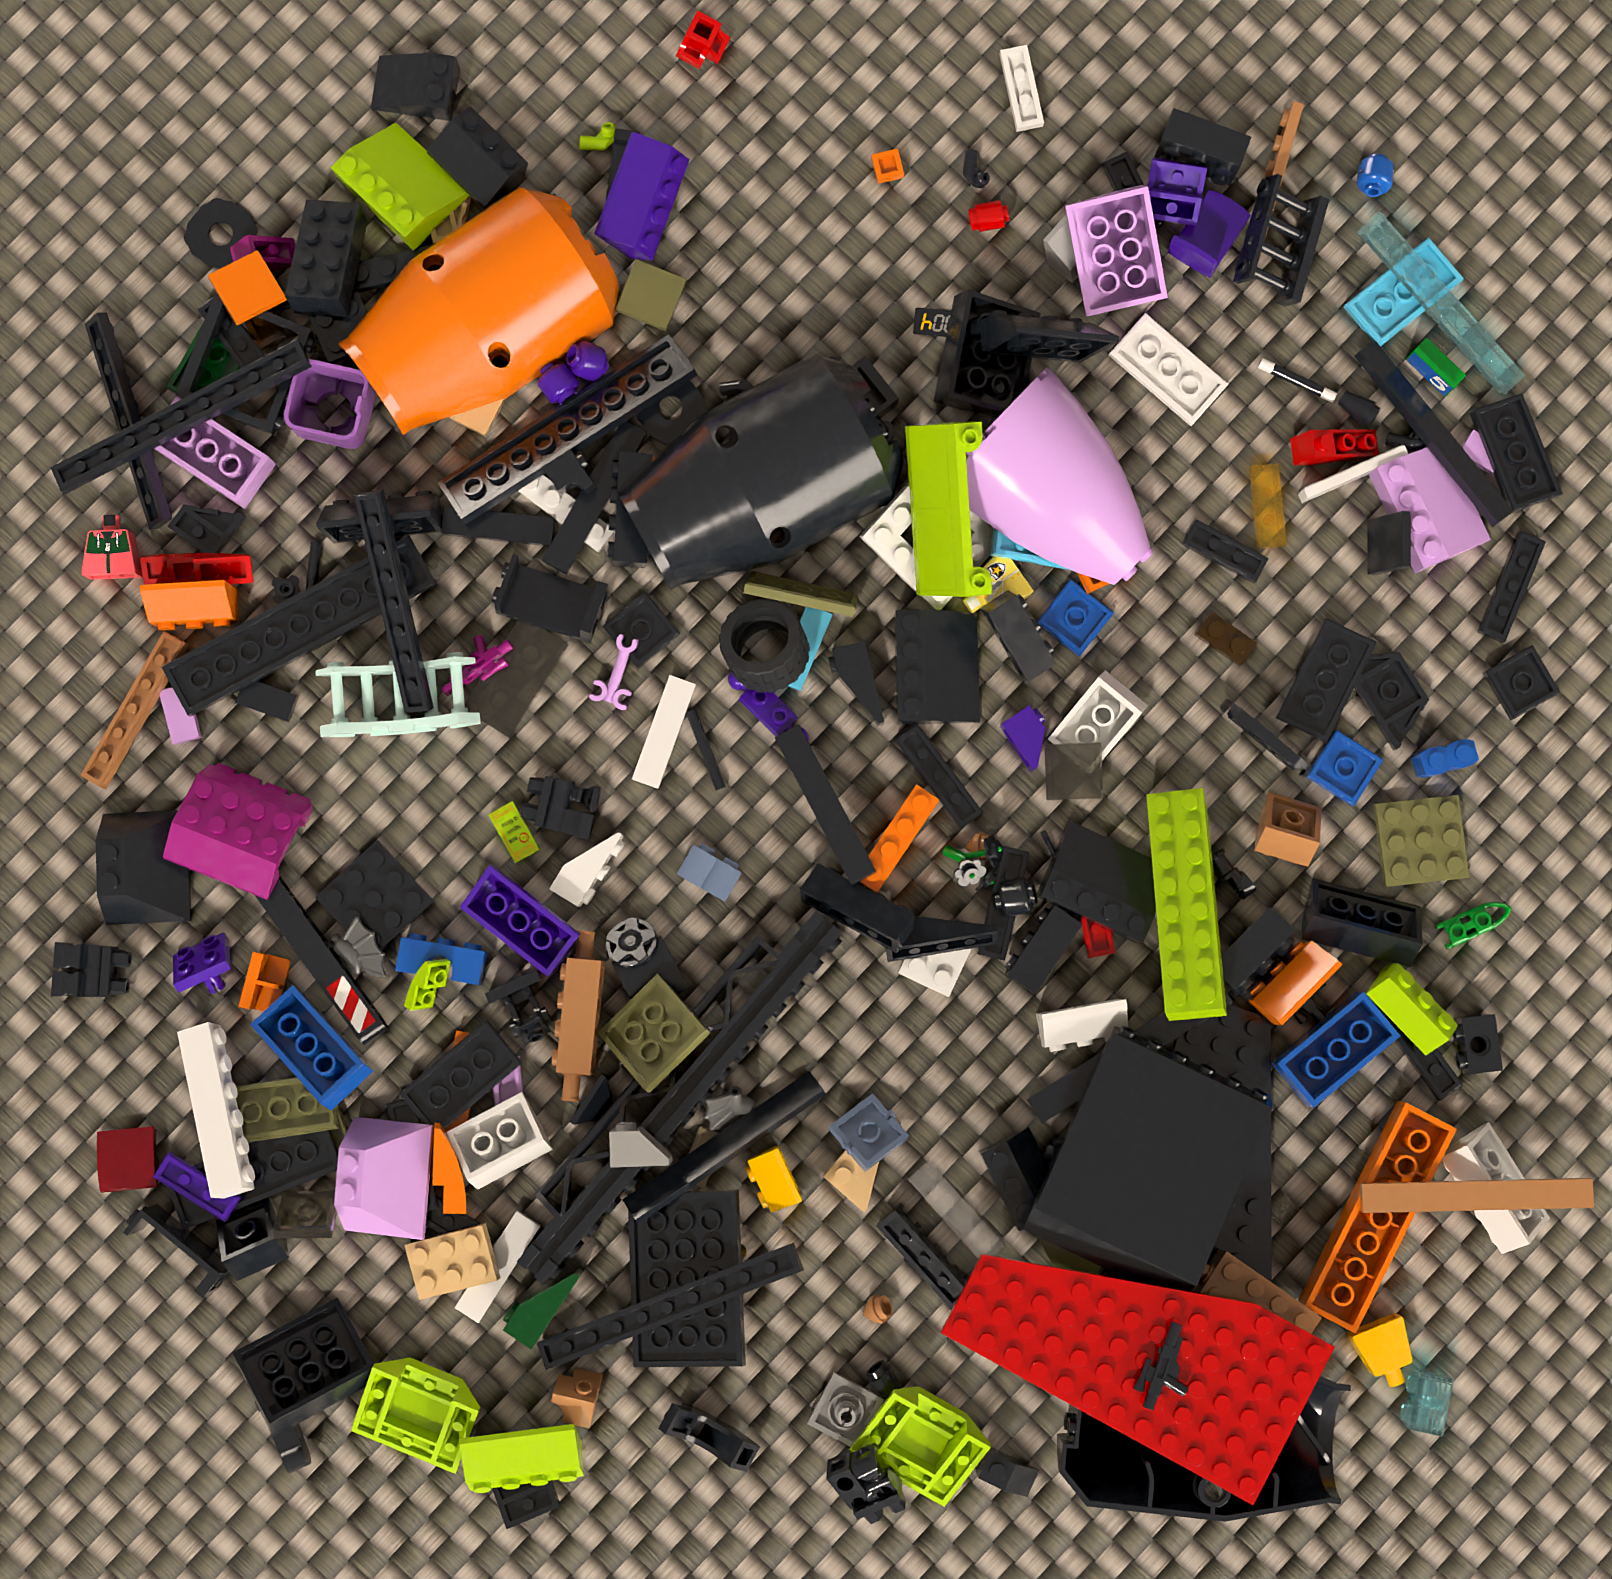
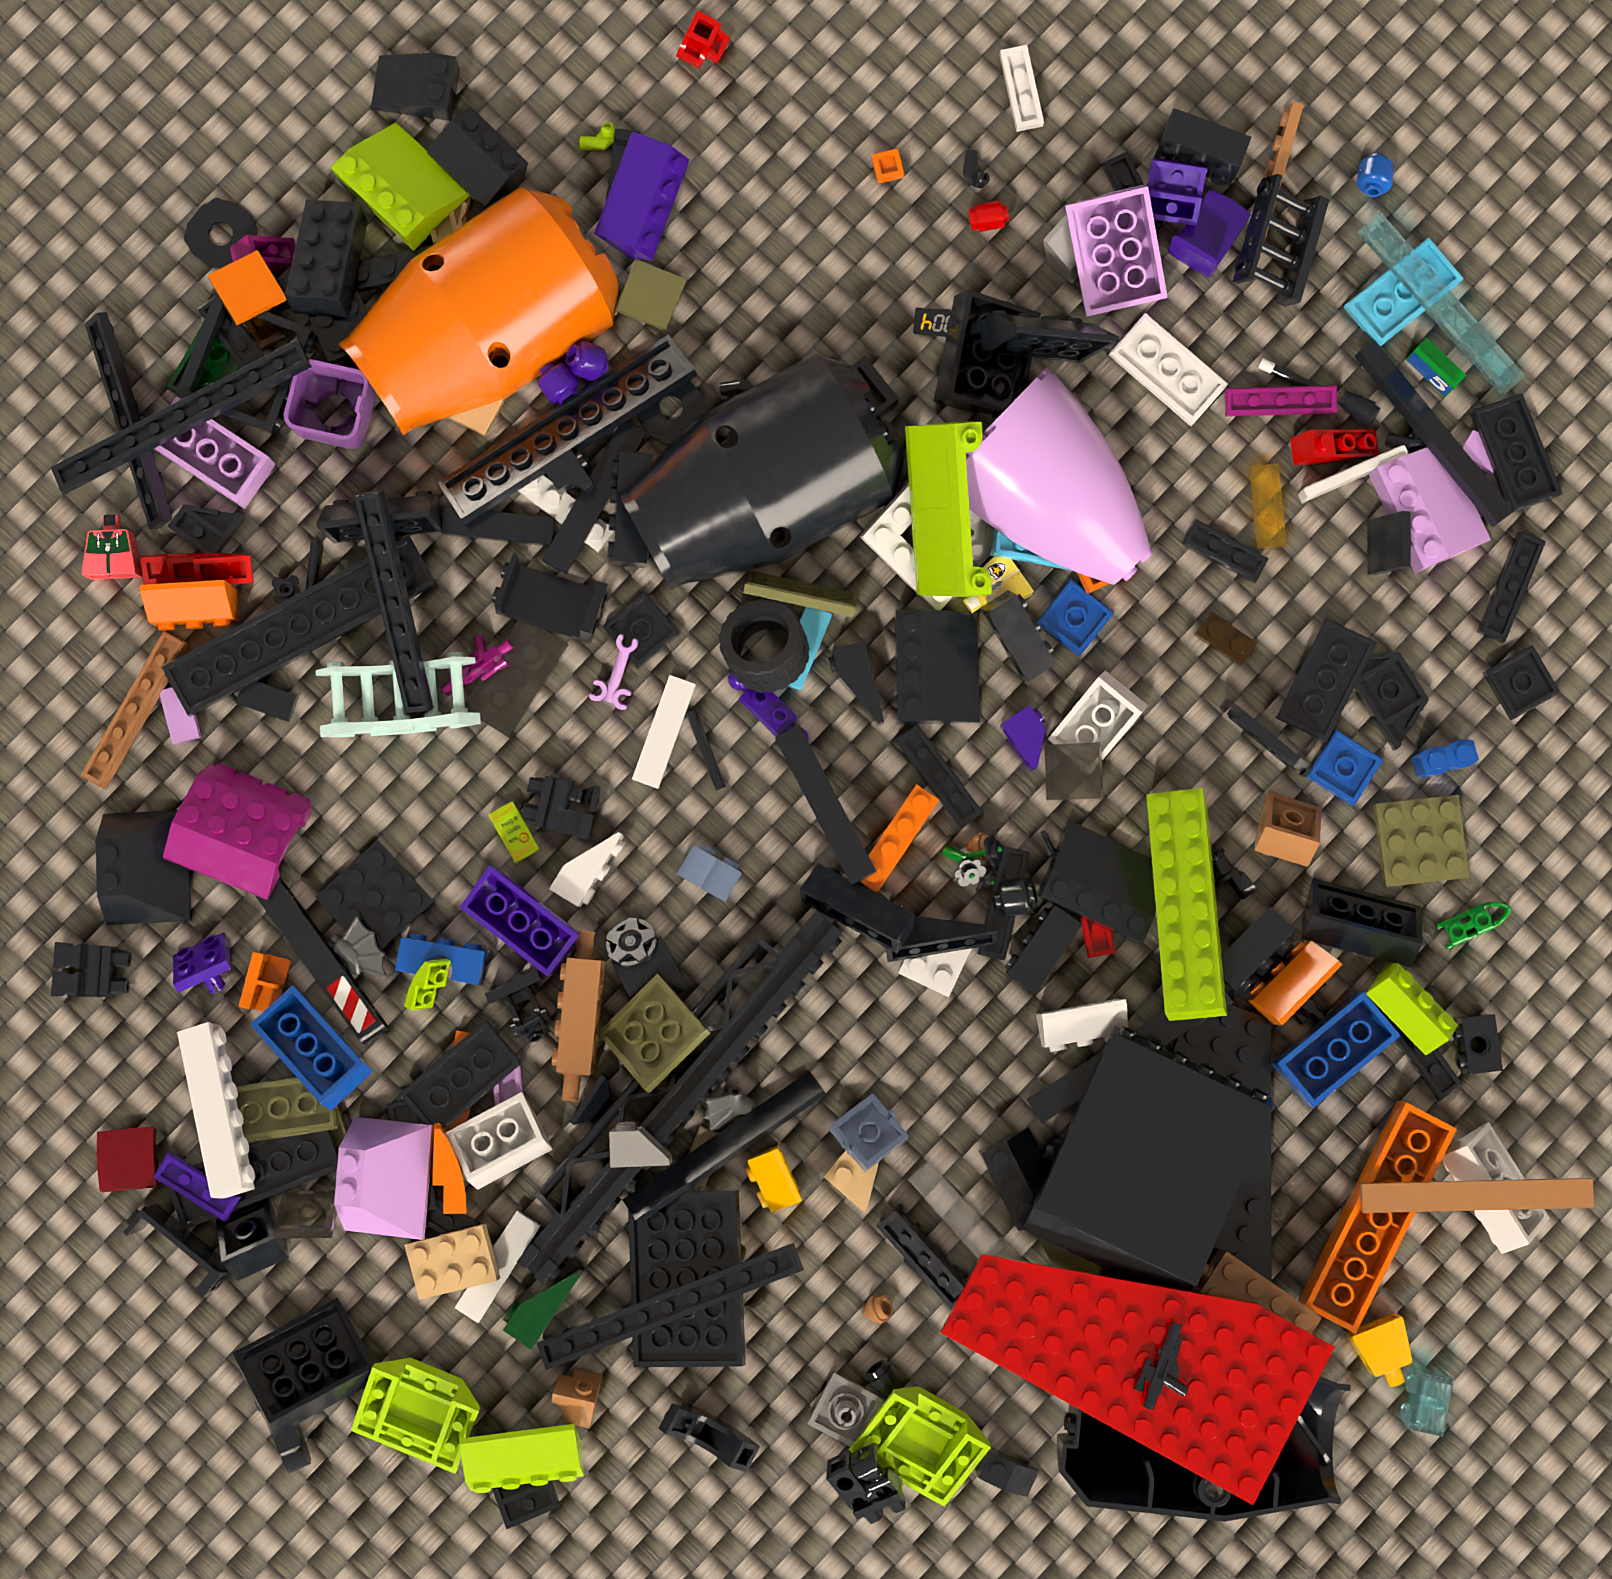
none -> magenta tile [1225,385,1337,417]

